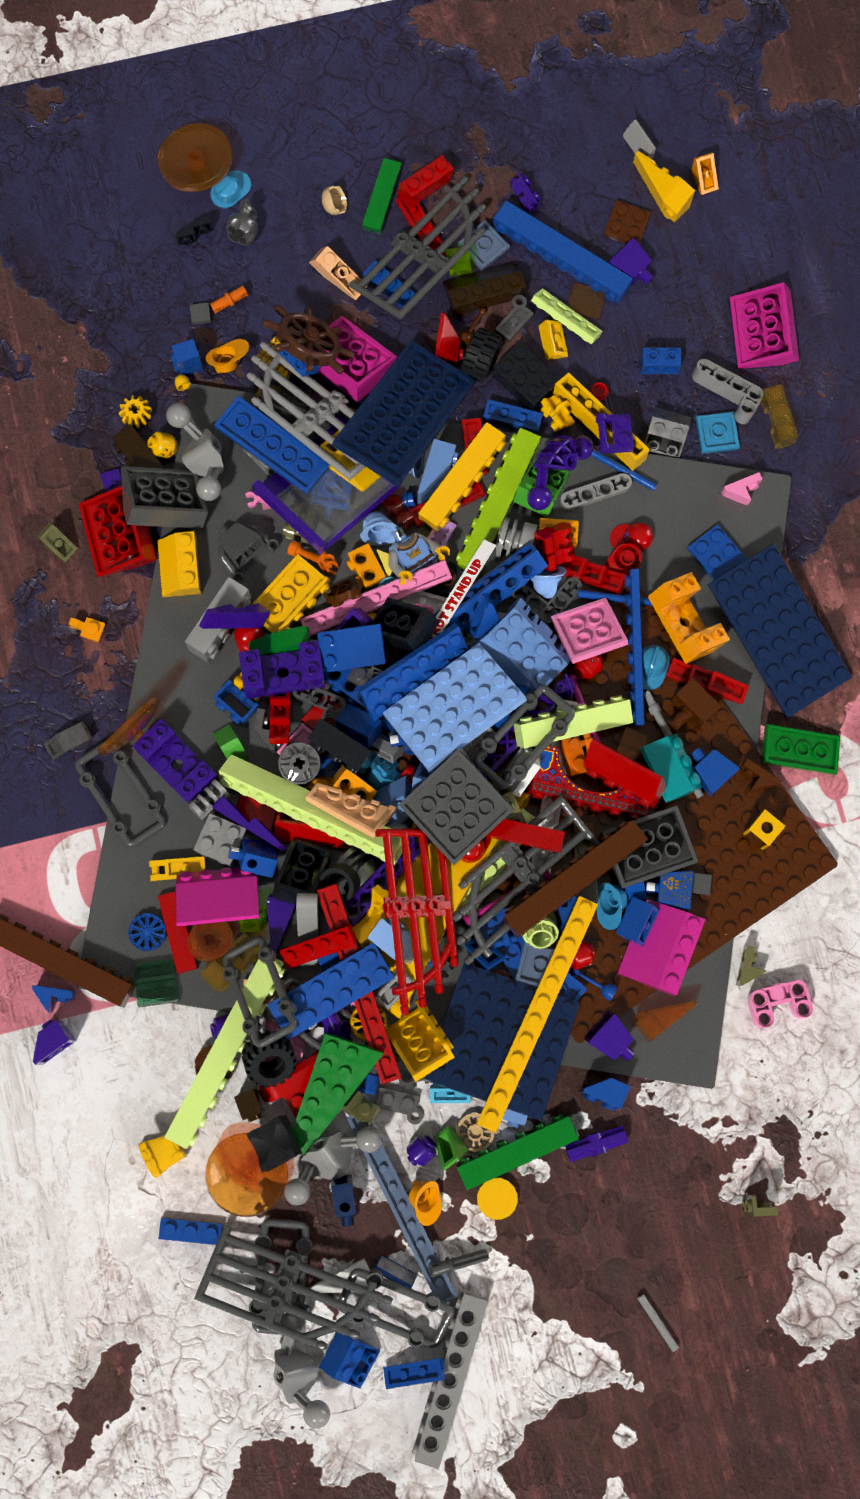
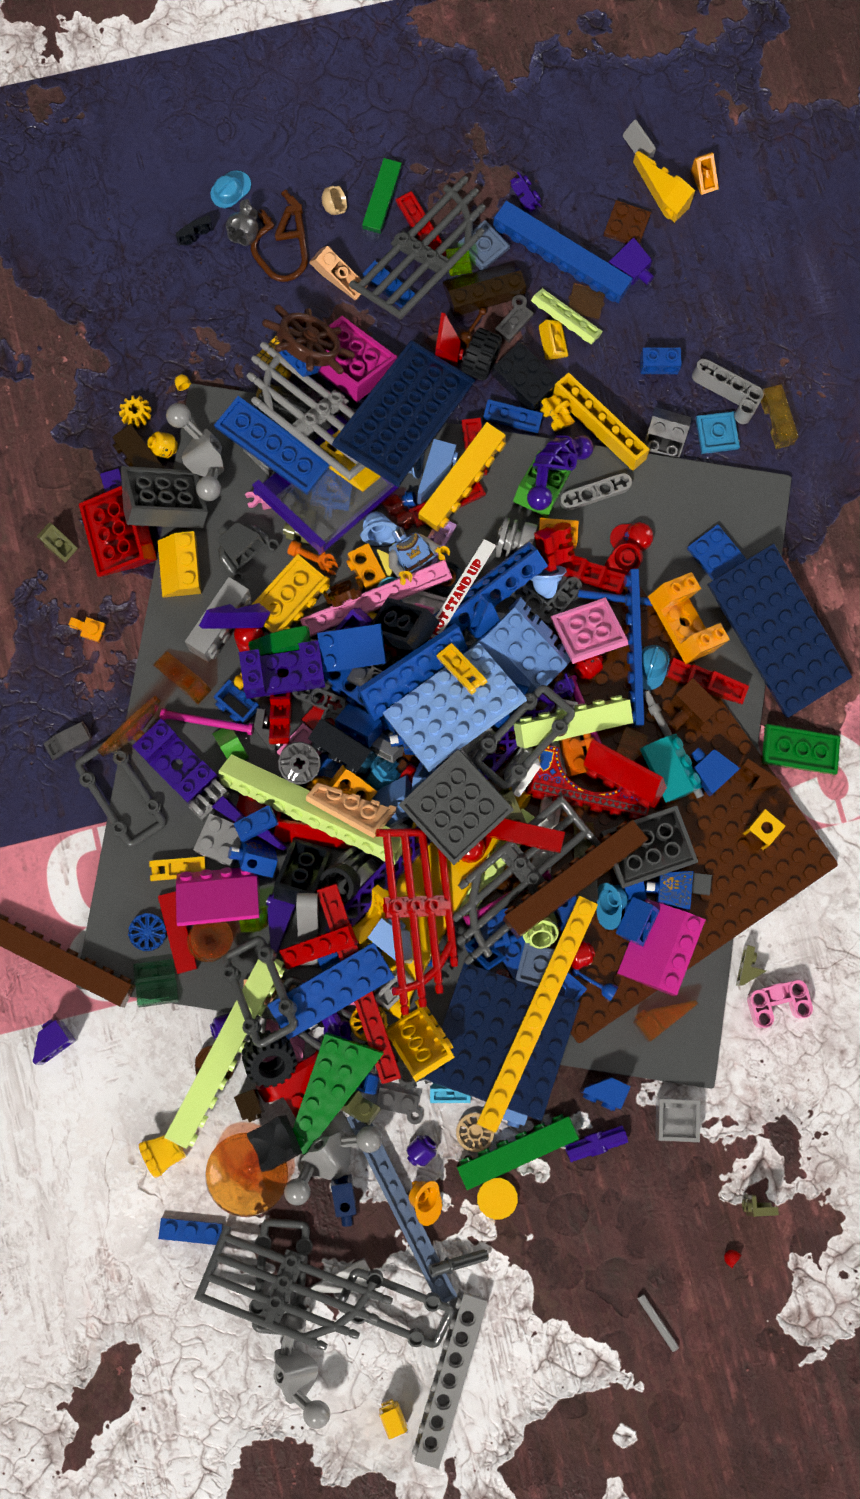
blue slope [32,985,76,1013] -> none
clear orange dish [158,123,233,192] -> none
blue brick [170,339,203,376] -> none
dark grey tile [190,303,211,325] -> none
clear yellow arch [200,932,260,993] -> none
light orange piece [206,339,250,373] -> none
orange pin [210,285,248,314] -> none
blue slope [319,1332,380,1389] -> none
flat silver slope [374,1255,417,1288] -> none
blue plate [383,1358,446,1389] -> none
red brick [397,155,454,209] -> none
bright green slope [434,1126,469,1170] -> none
lime brick [456,428,541,577] -> none
dark purple torso [584,1010,635,1061] -> none
red plate [589,382,609,401] -> none
blue bar [591,449,657,491] -> none
dark purple plate [595,413,634,453] -> none
bright pink slope [721,472,762,505] -> none
dark pink slope [730,282,799,369] -> none
none -> clear orange slope [154,651,212,704]
none -> dark pink bar [160,708,254,735]
none -> blue plate [233,805,279,842]
none -> reddish brown piece [250,190,308,282]
none -> yellow brick [379,1399,408,1439]
none -> yellow plate [436,643,487,695]
none -> piece [655,1098,700,1142]
none -> red hinge [724,1250,742,1268]

